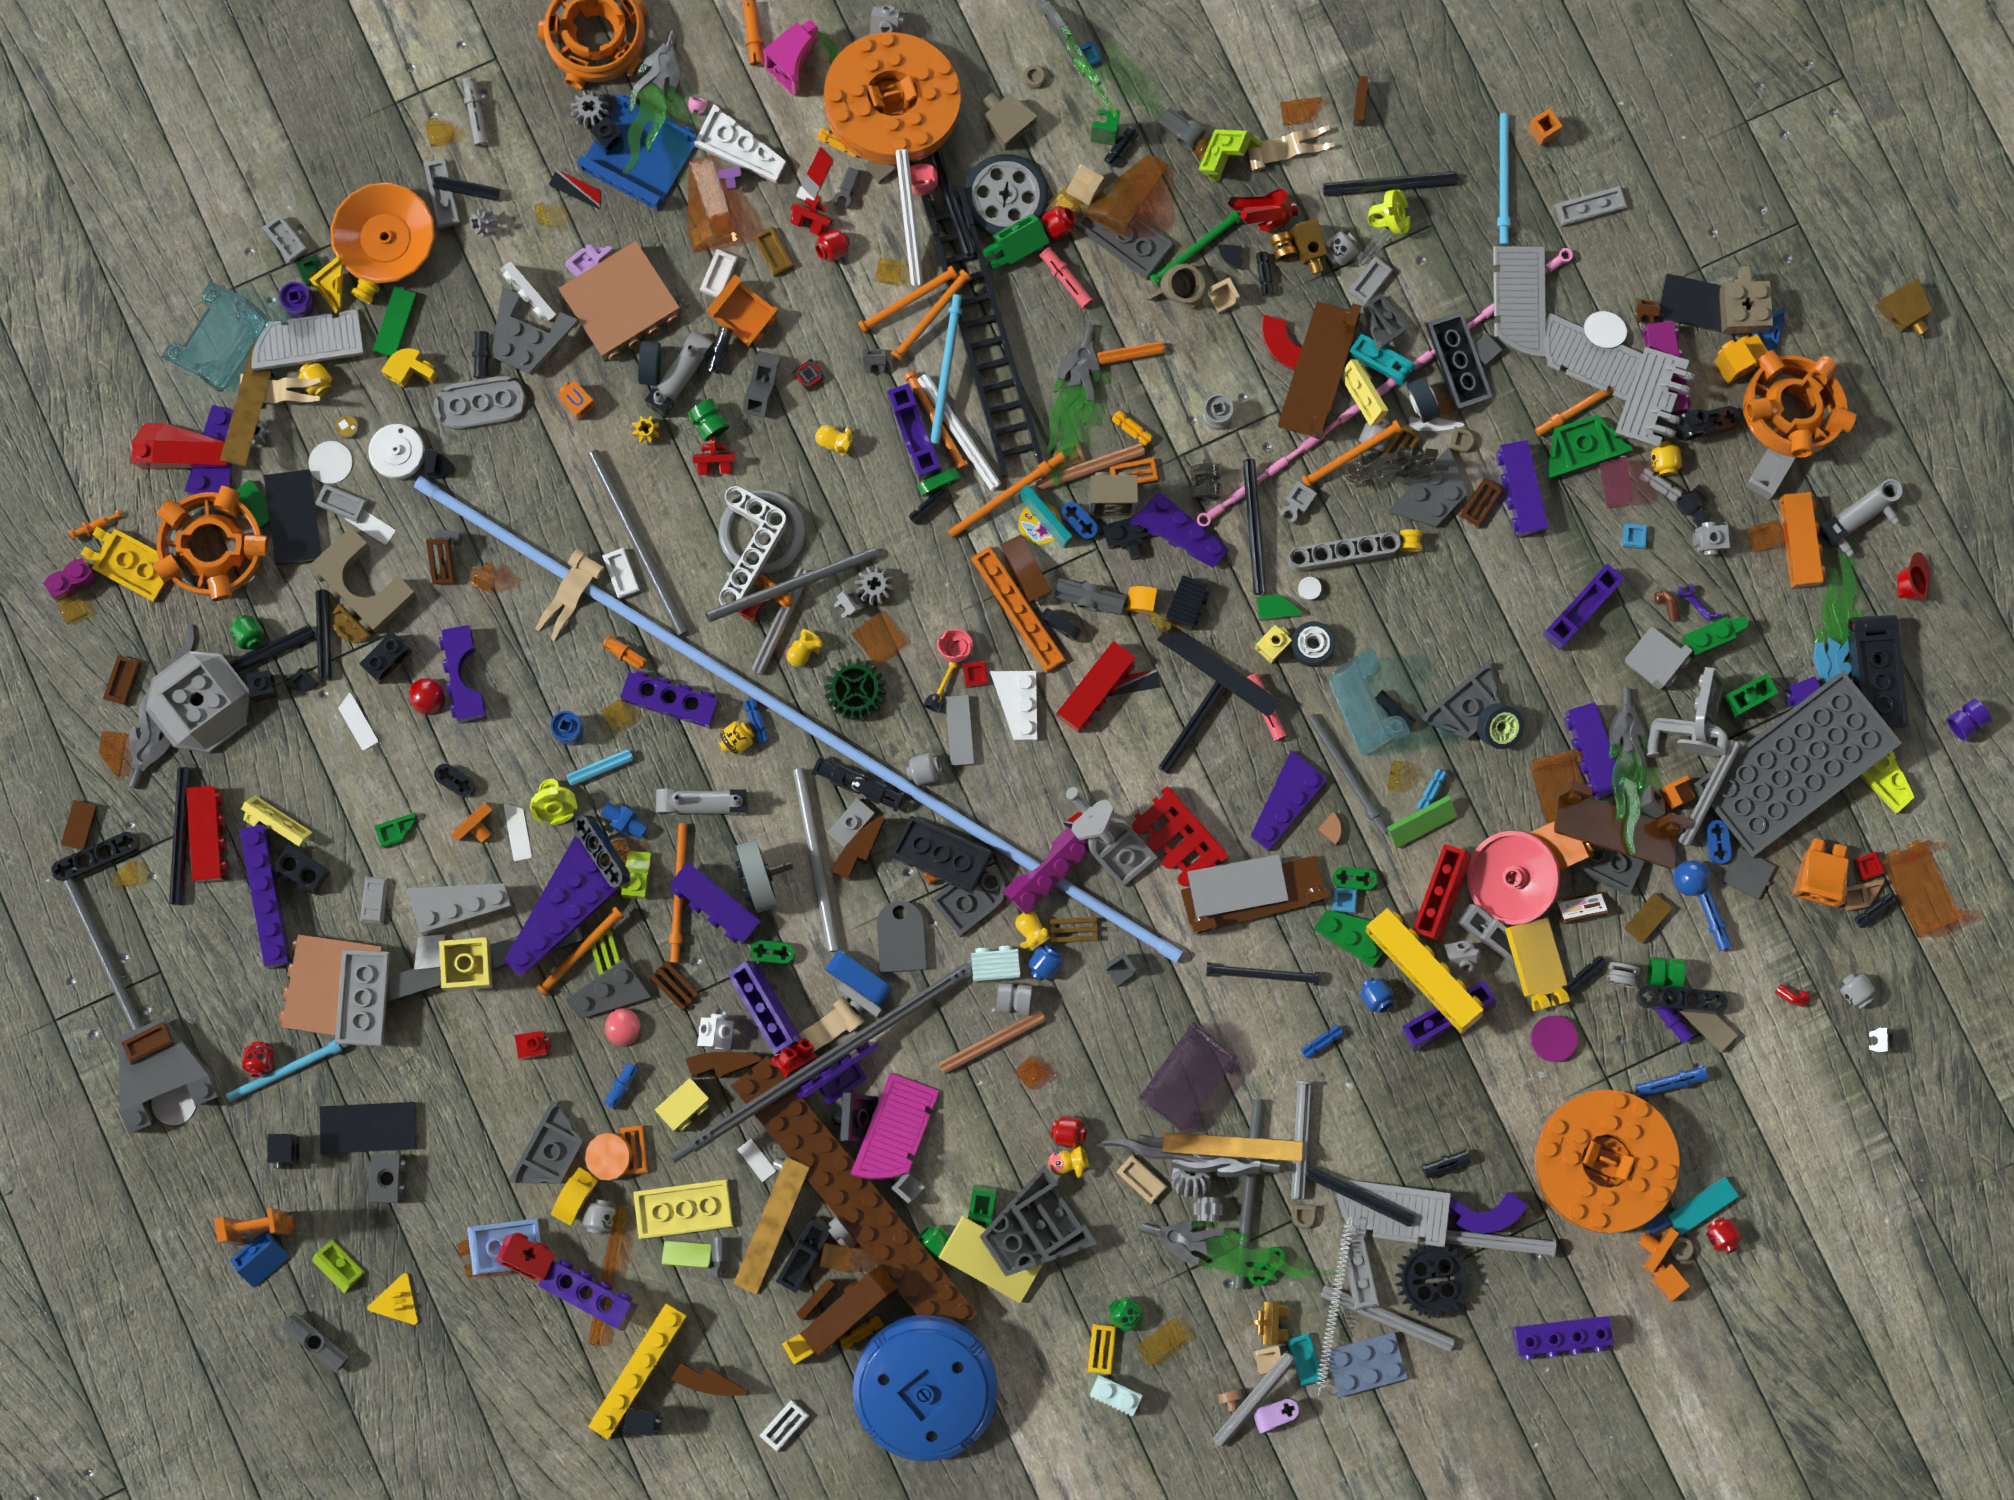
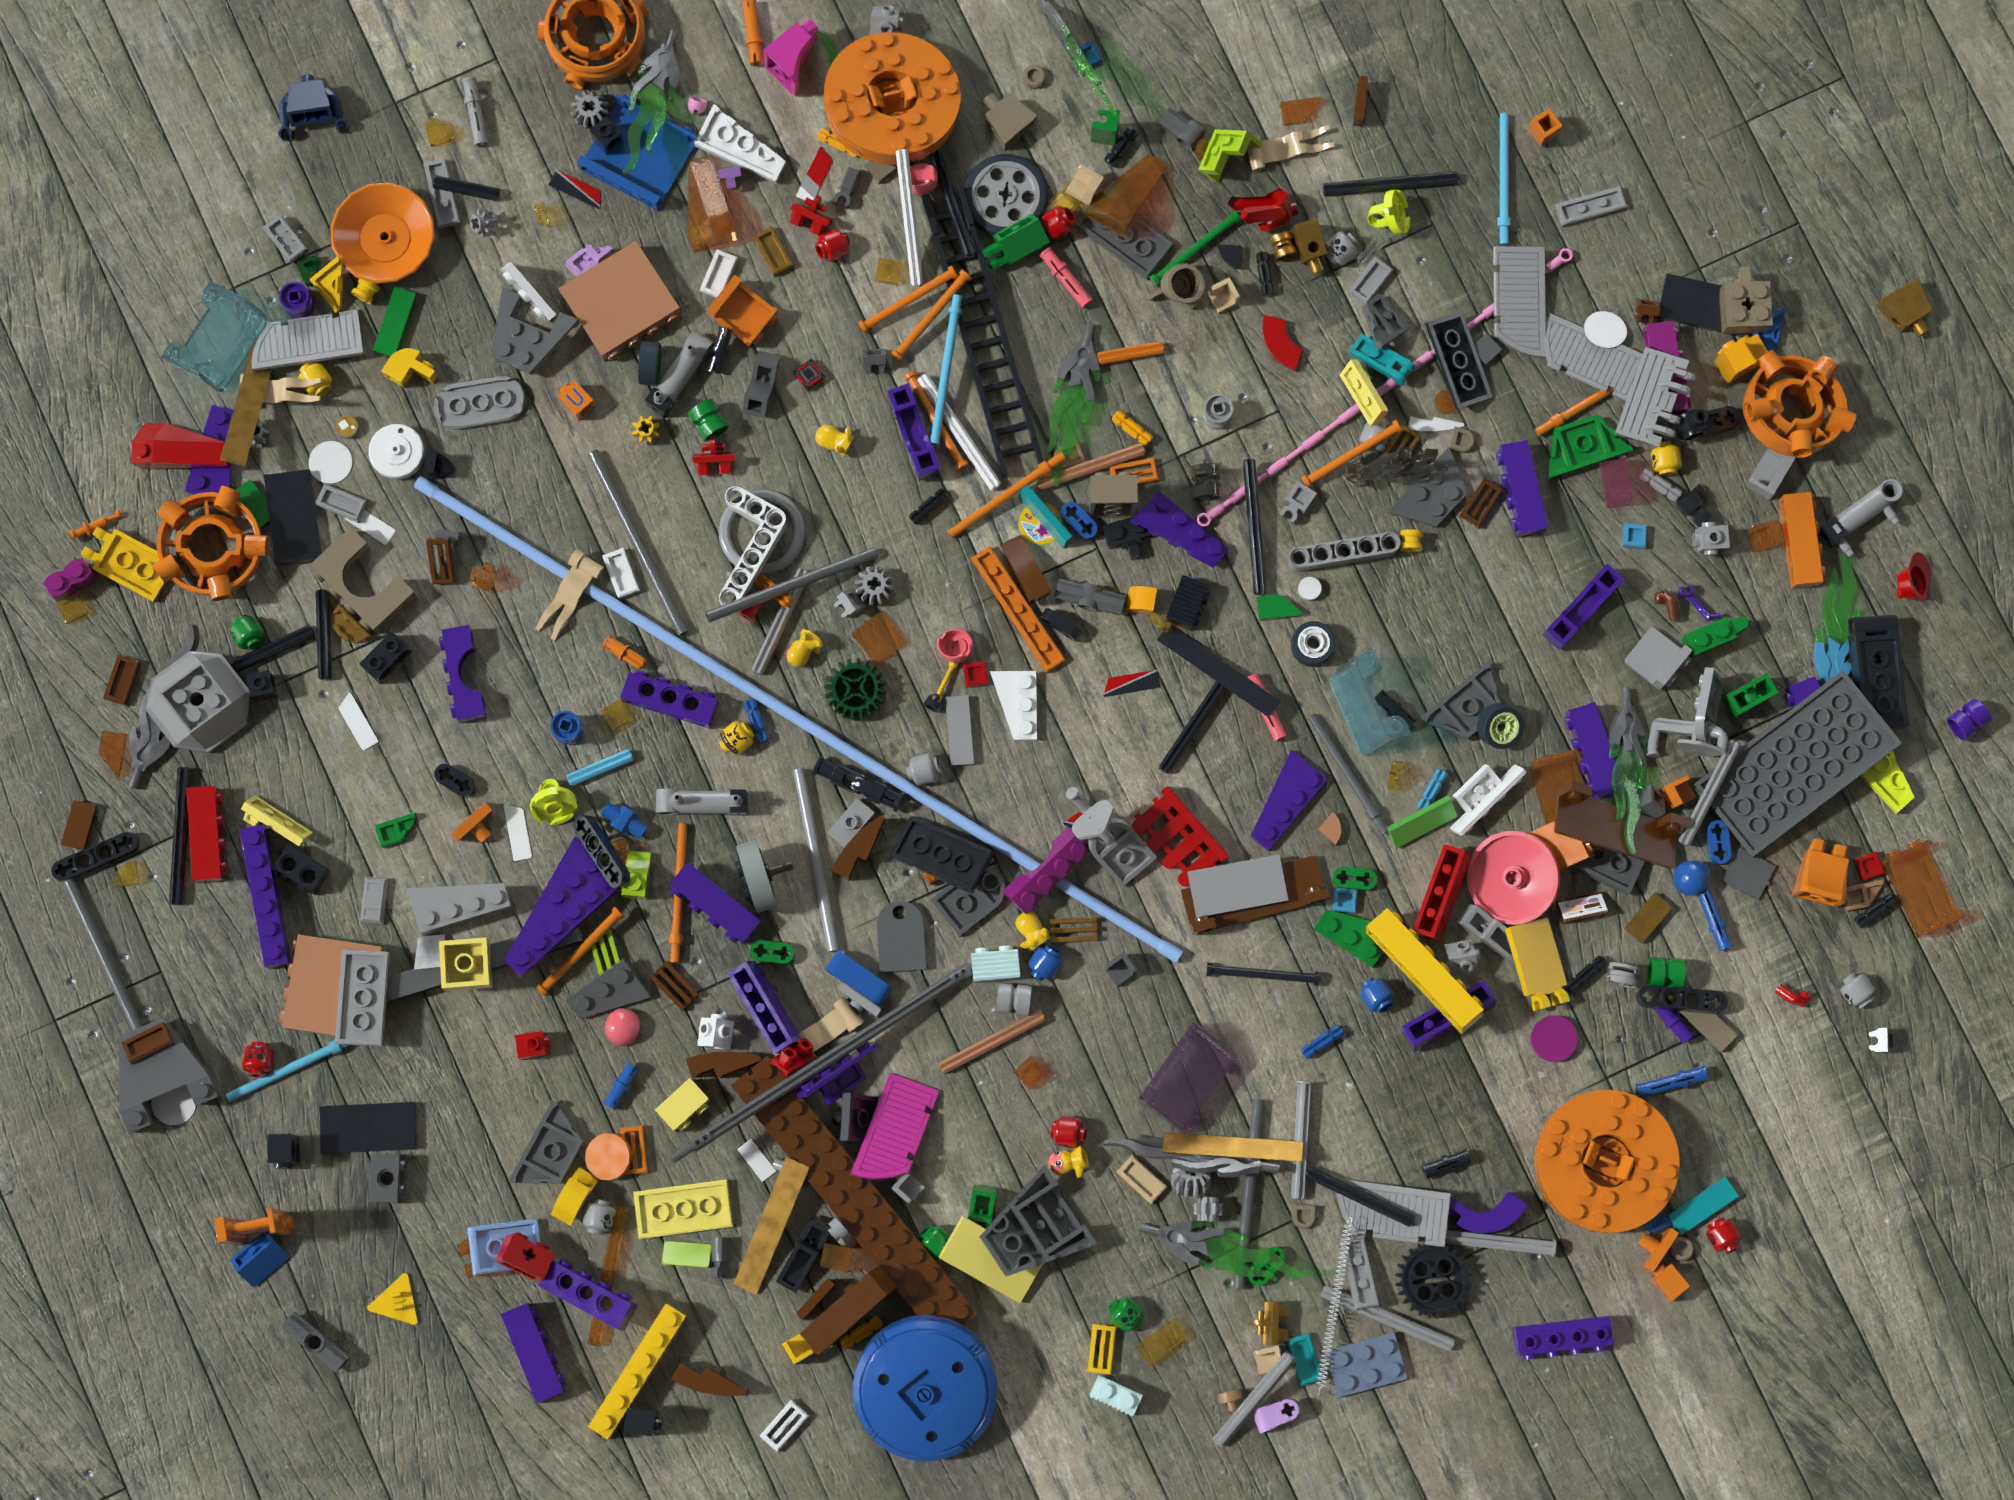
black tile [285,667,319,691] -> none
lime slope [312,1240,365,1293] -> none
red hair [409,678,446,716] -> none
black pin [472,331,490,379] -> none
green beam [917,468,961,497] -> none
red brick [1056,640,1136,733] -> none
light yellow brick [1254,625,1292,664] -> none
reddish brown bracket [1278,302,1361,440] -> none
black wheel [1407,377,1440,423] -> none
none -> dark blue torso [278,74,349,140]
none -> dark purple brick [501,1303,567,1403]
none -> white bracket [1450,764,1527,836]

